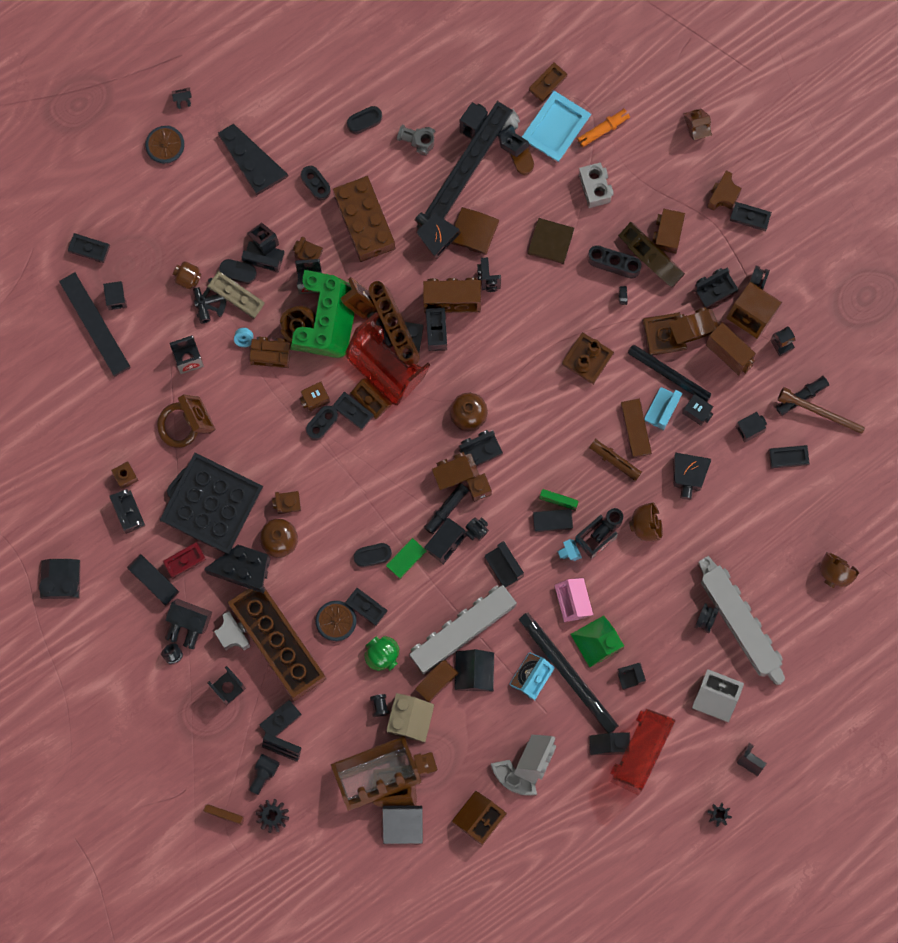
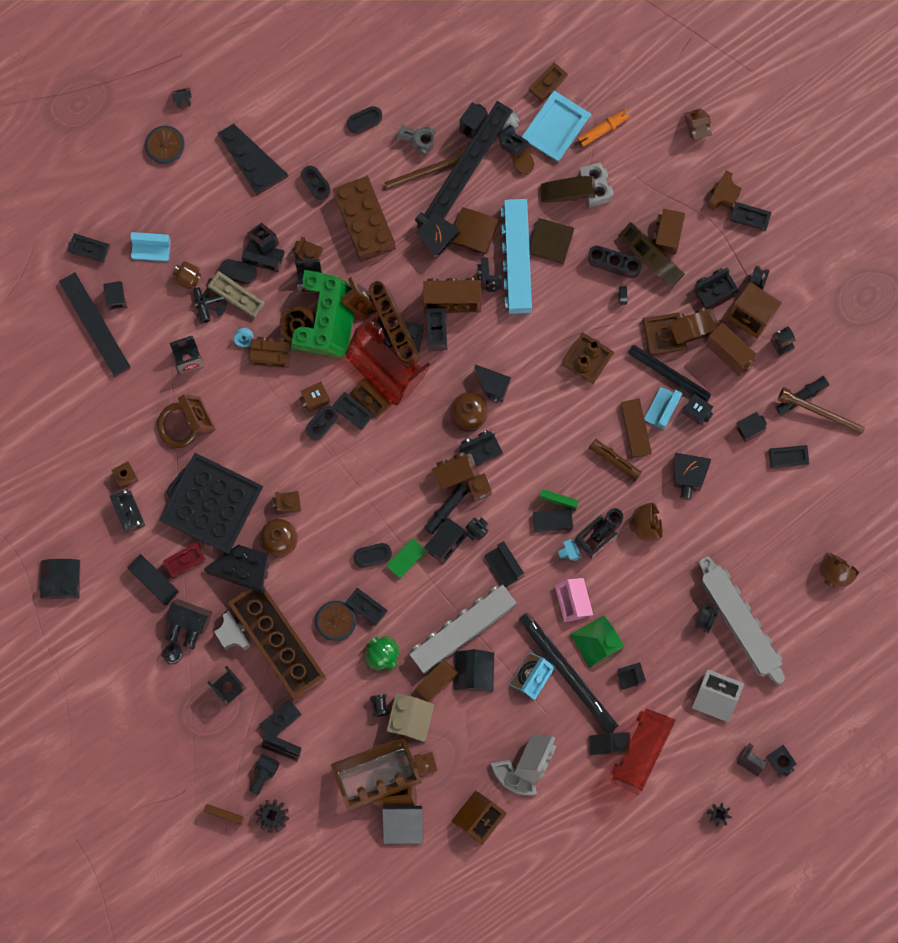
none -> medium azure panel [131,232,171,262]
none -> reddish brown piece [384,148,466,189]
none -> black slope [474,364,511,403]
none -> medium azure brick [501,199,532,314]
none -> dark brown slope [541,175,595,203]
none -> black brick [765,744,797,777]

